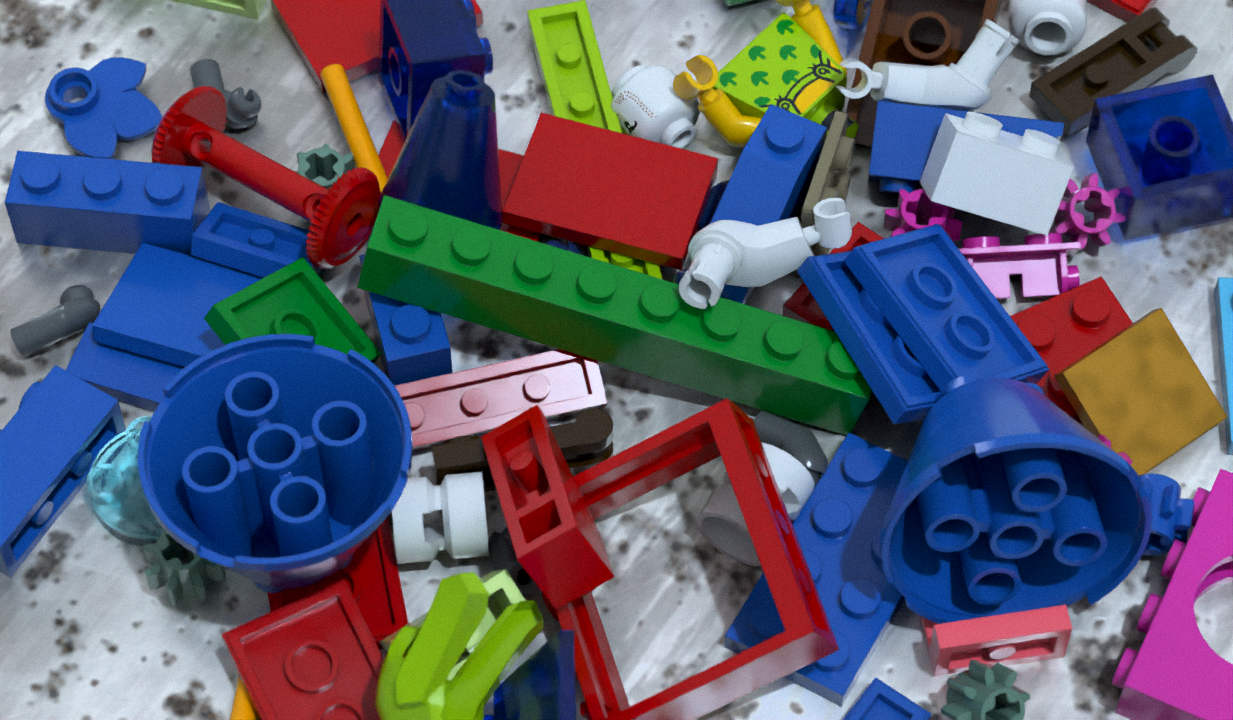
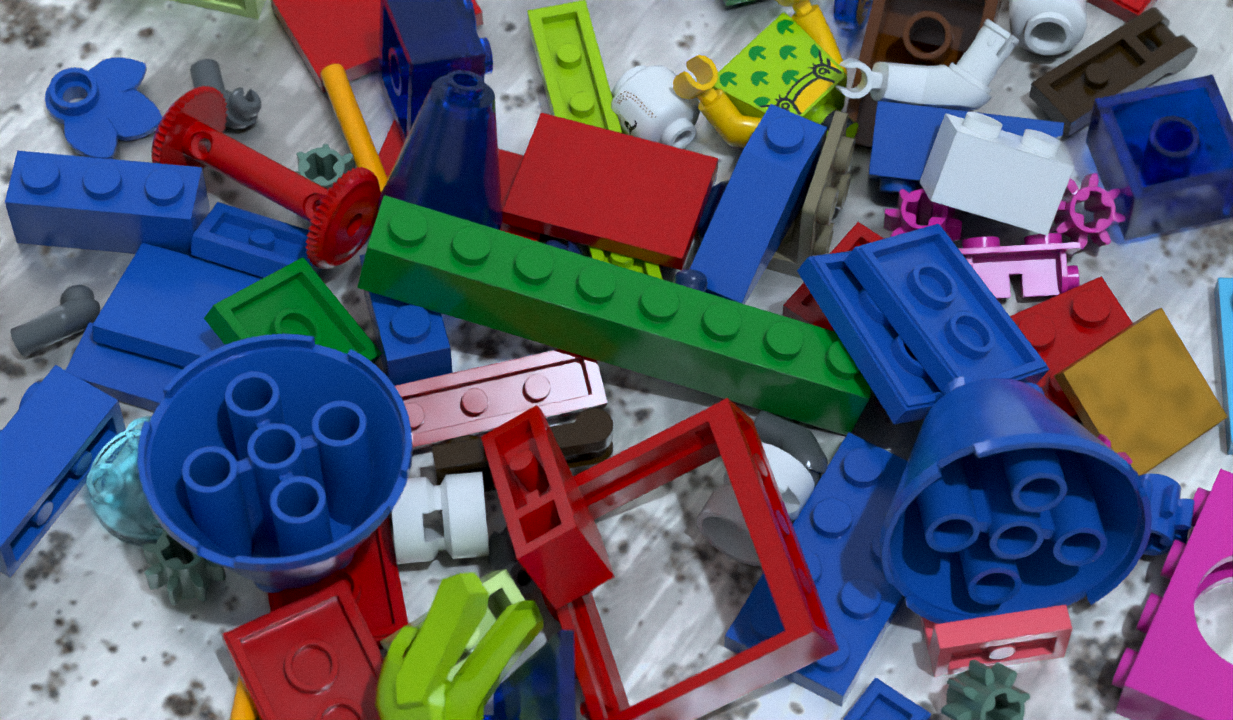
white arm [679,198,852,309] -> none

